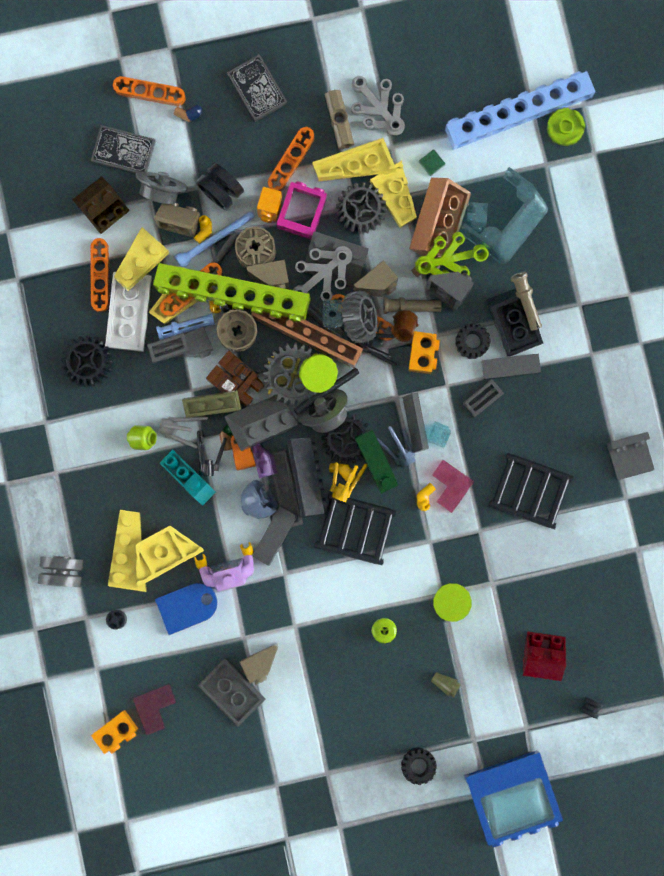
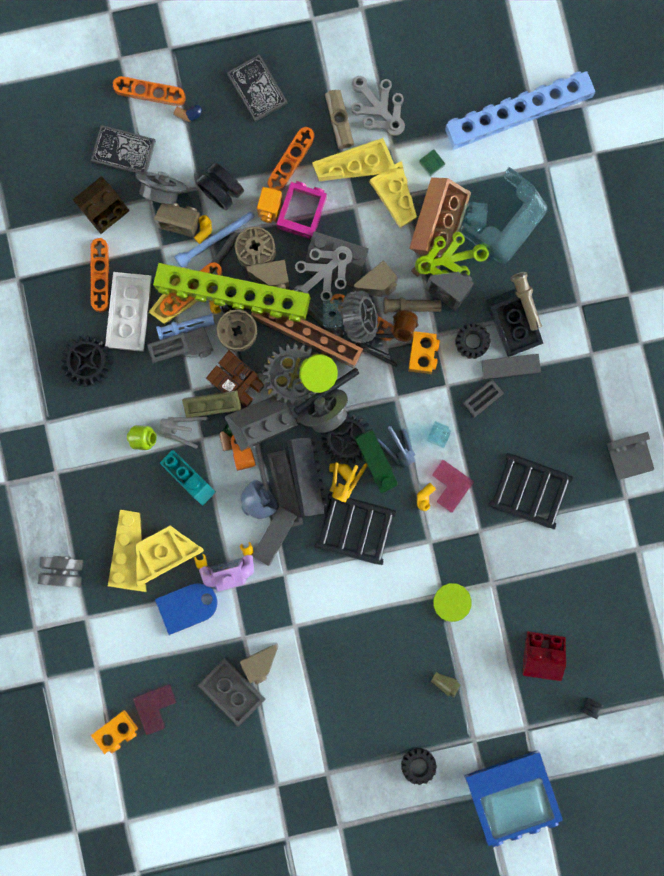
black wheel [106,610,127,630] -> none
light yellow wing [114,227,169,291] -> none
black plant [197,430,227,476] -> none
medium lavender tile [252,444,278,478] -> none
dark grey gear [336,182,387,234] -> none
lime head [371,618,397,644] -> none
dark grey tile [402,392,429,453] -> none
lime tile [547,108,585,146] -> none

